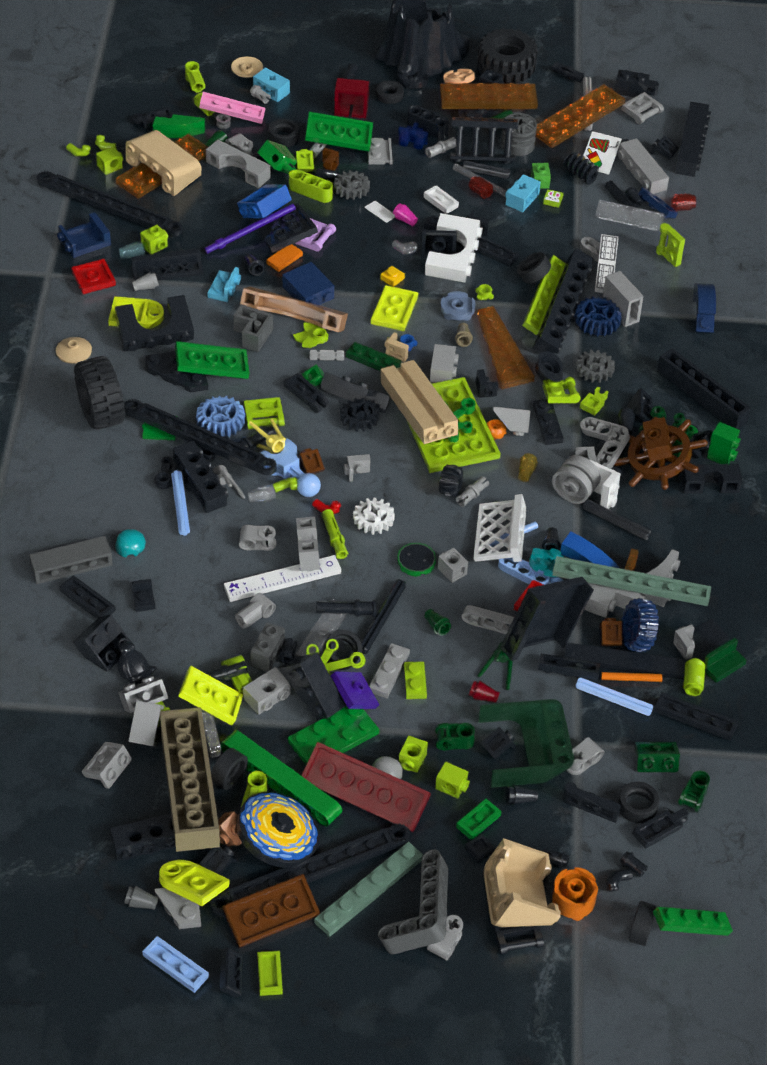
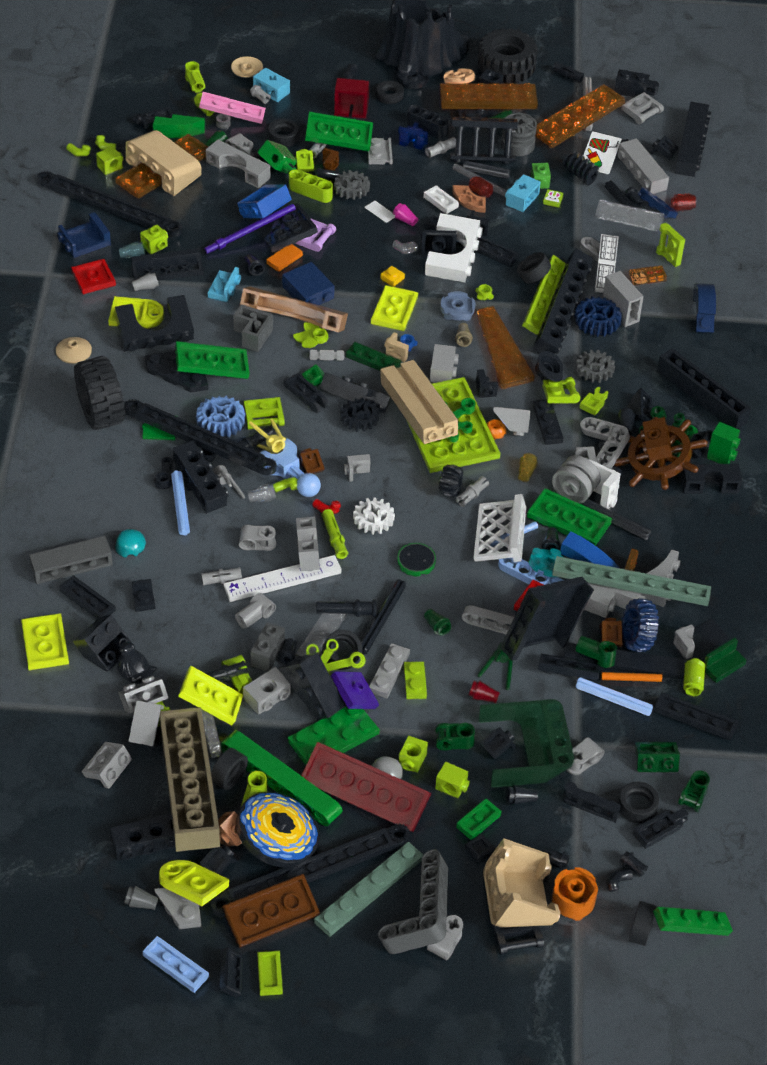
light grey brick [438,548,468,583] -> none
none -> neon yellow tile [21,613,69,670]
none -> light grey pin [201,567,242,586]
none -> nougat tile [452,185,486,213]
none -> green plate [527,488,612,546]
none -> dark green piece [576,636,617,668]
none -> clear orange tile [629,266,667,285]

